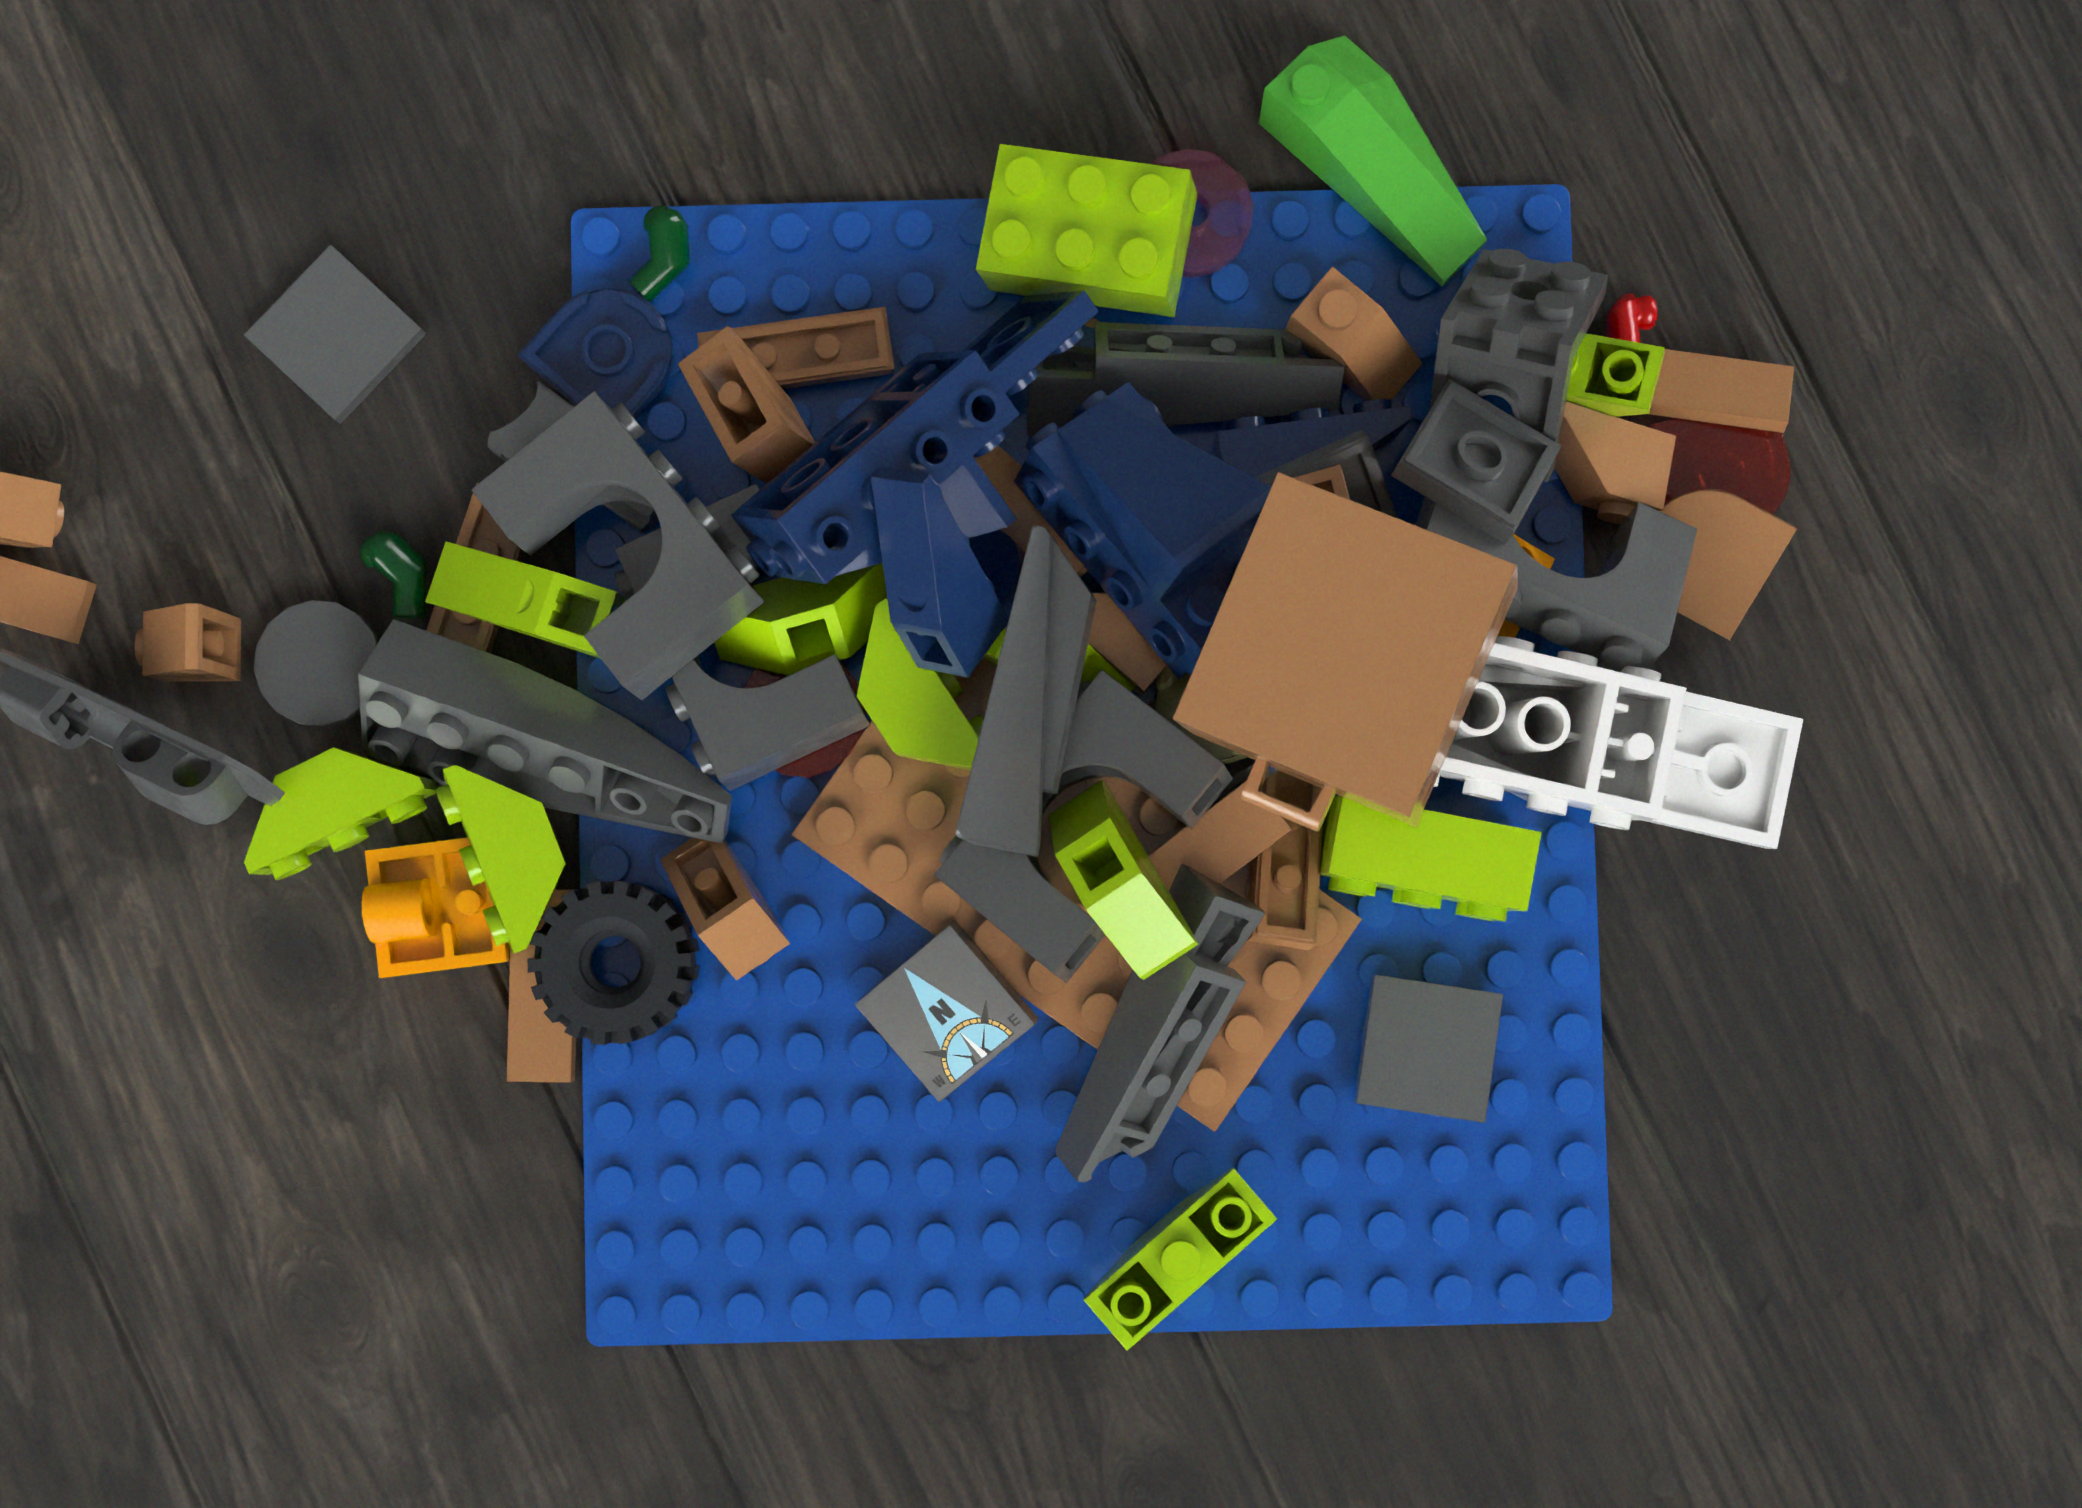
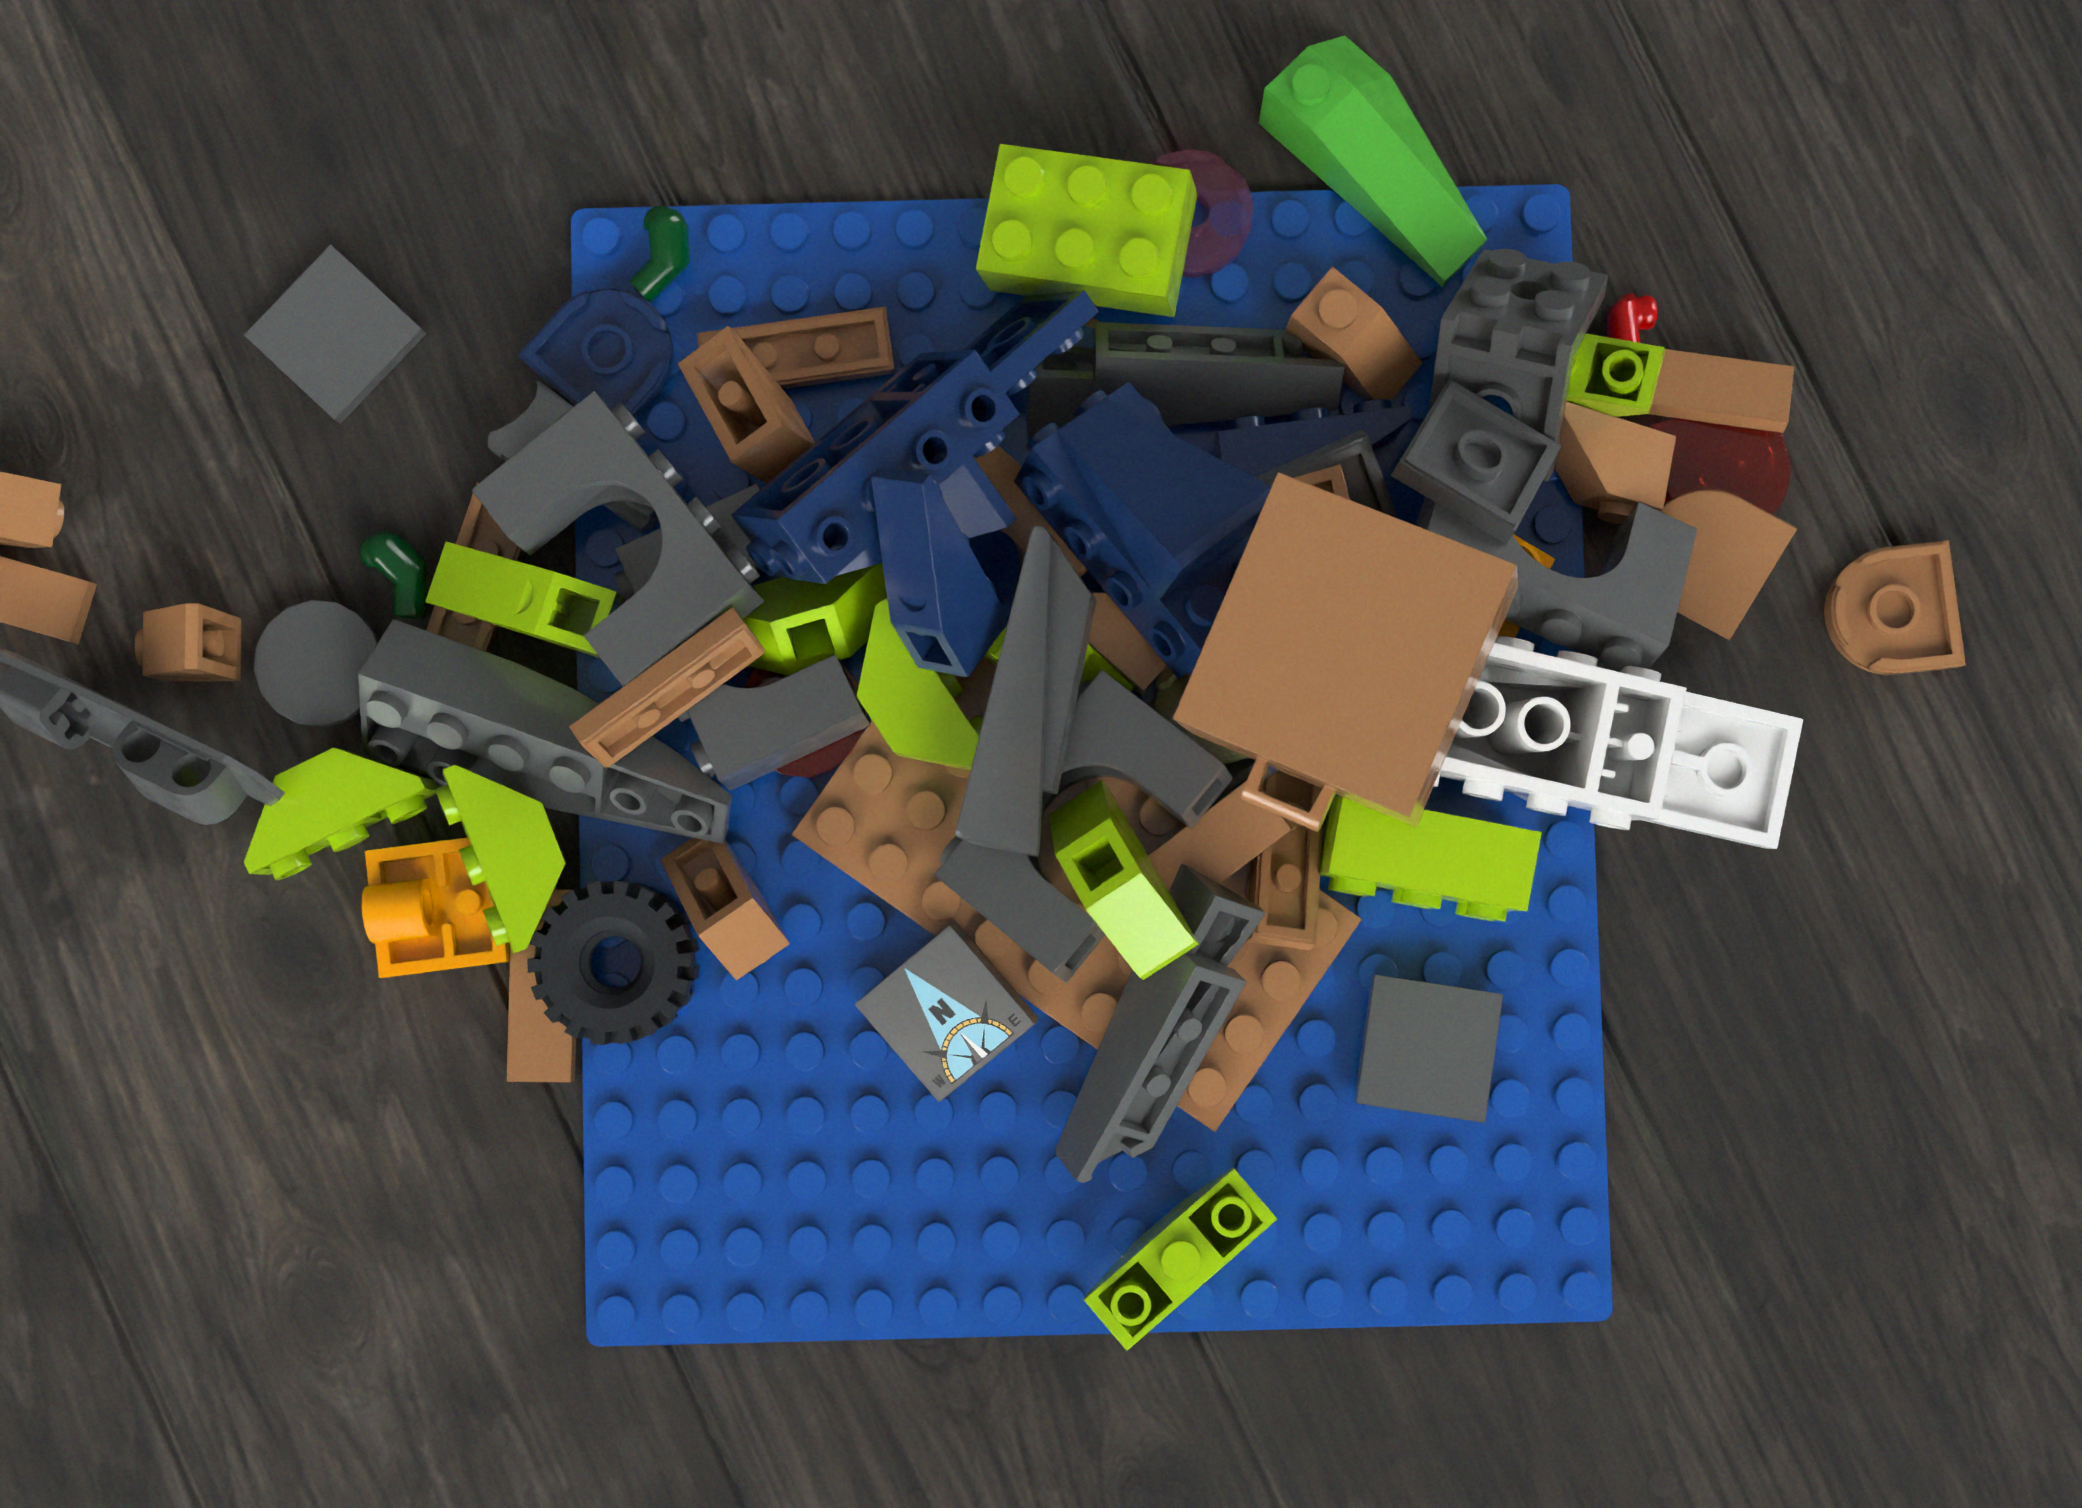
none -> medium nougat tile [569,607,766,768]
none -> medium nougat tile [1824,540,1966,675]

